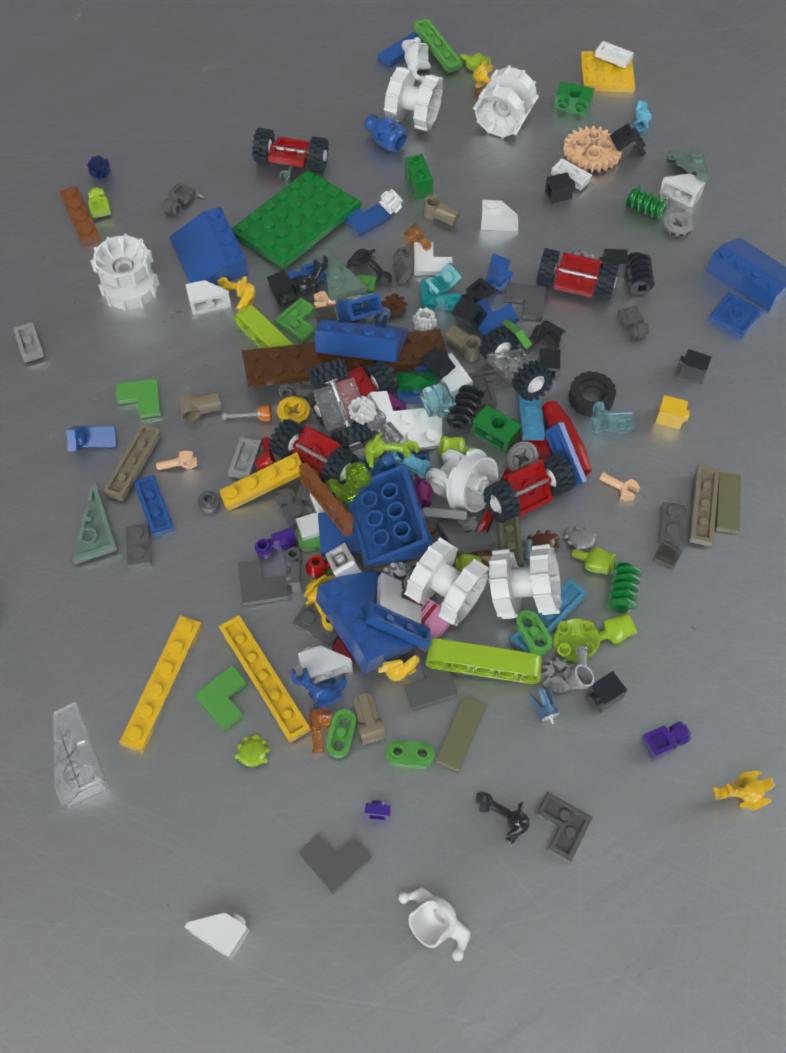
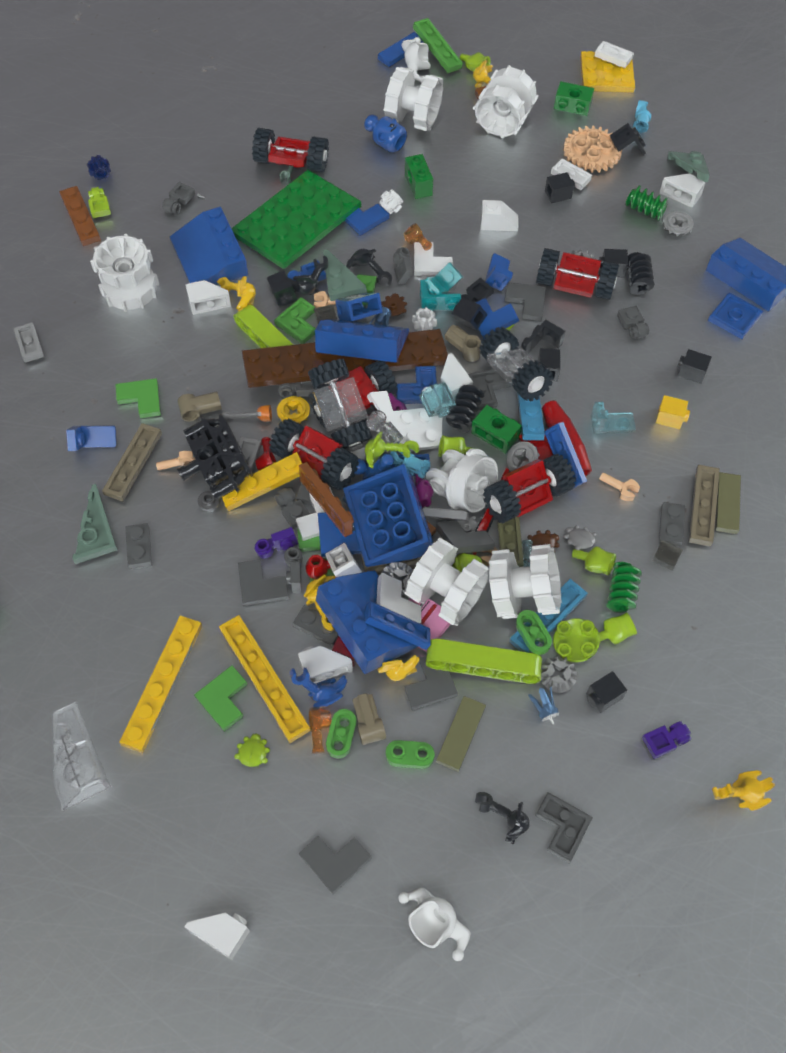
blue tile [133,475,175,538] -> none
clear neon green leg [326,462,372,505] -> none
white gear [348,396,377,425] -> none
dark purple plate [364,800,391,822] -> none
green slope [397,371,439,391] -> none
black bracket [420,347,456,380] -> none
dark tan piece [423,194,461,226] -> none
bright green tile [501,319,532,349] -> none
light grey bar [567,646,595,690] -> none
black tyre [568,371,616,418] -> none
none -> black piece [177,414,253,500]

